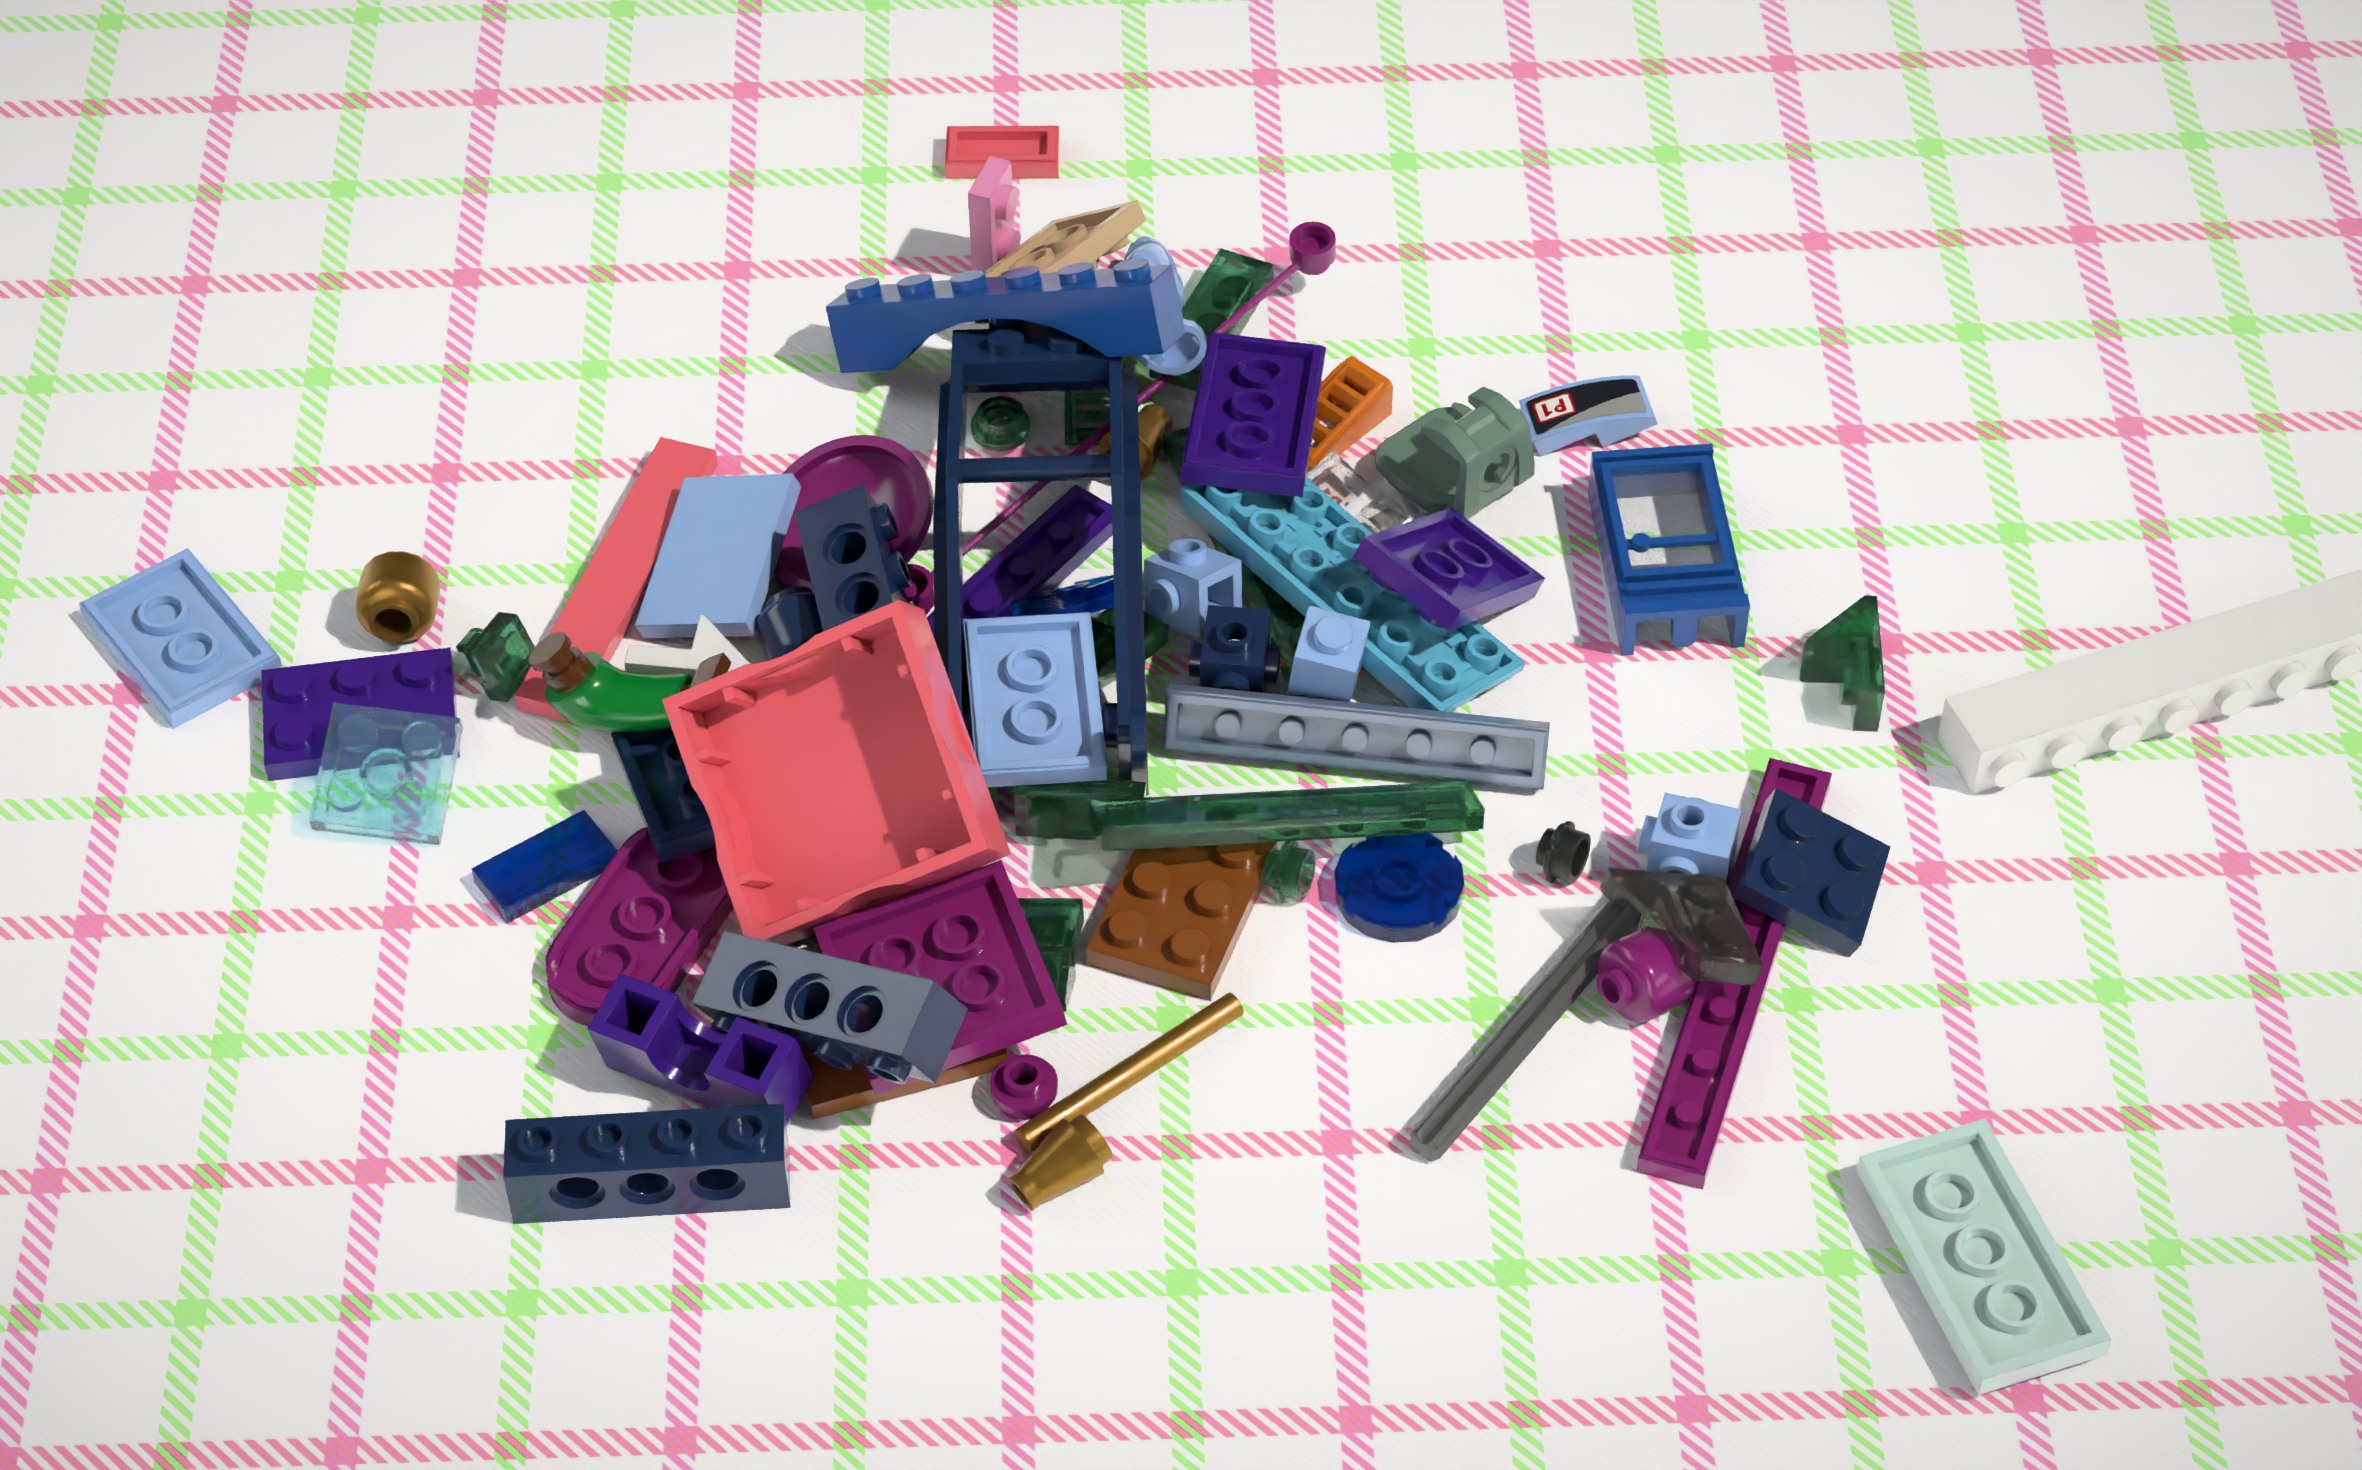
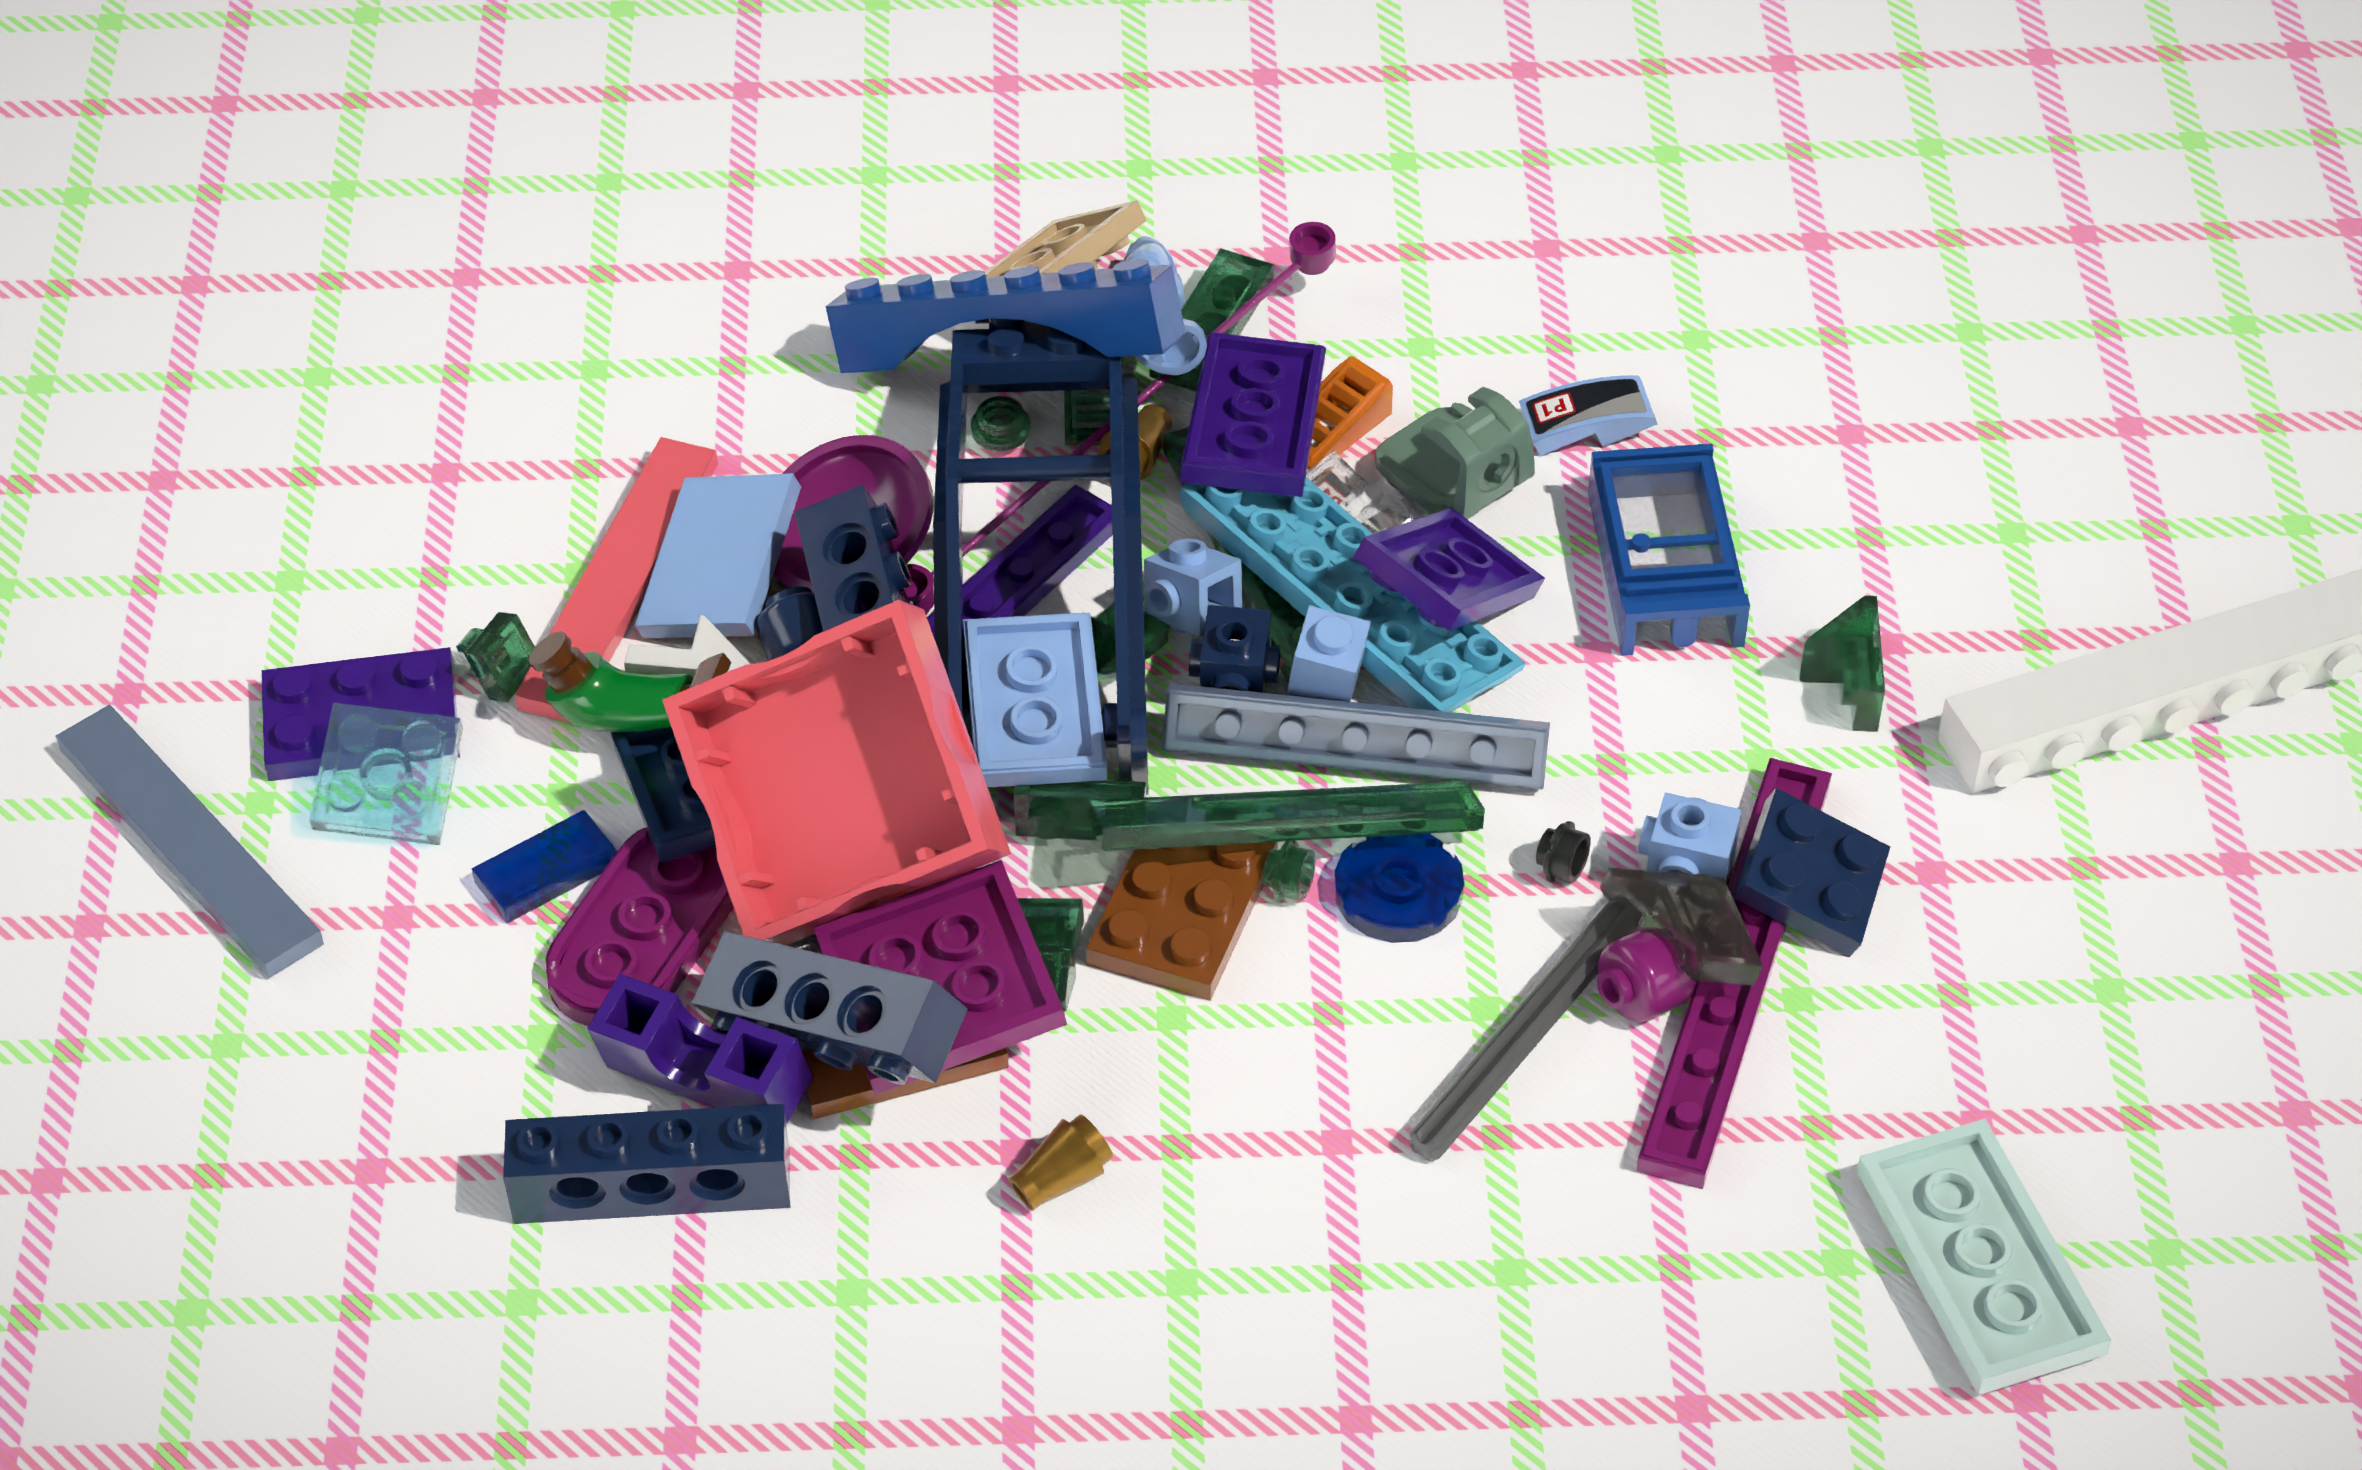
light blue tile [79,548,282,729] -> none
pearl gold head [355,551,441,643] -> none
coral tile [945,125,1059,179] -> none
bright pink plate [968,156,1021,271] -> none
magenta plate [990,1054,1058,1120] -> none
clear blue tile [1007,574,1114,617] -> none
pearl gold bar [1014,992,1244,1153] -> none
none -> sand blue tile [55,704,324,979]

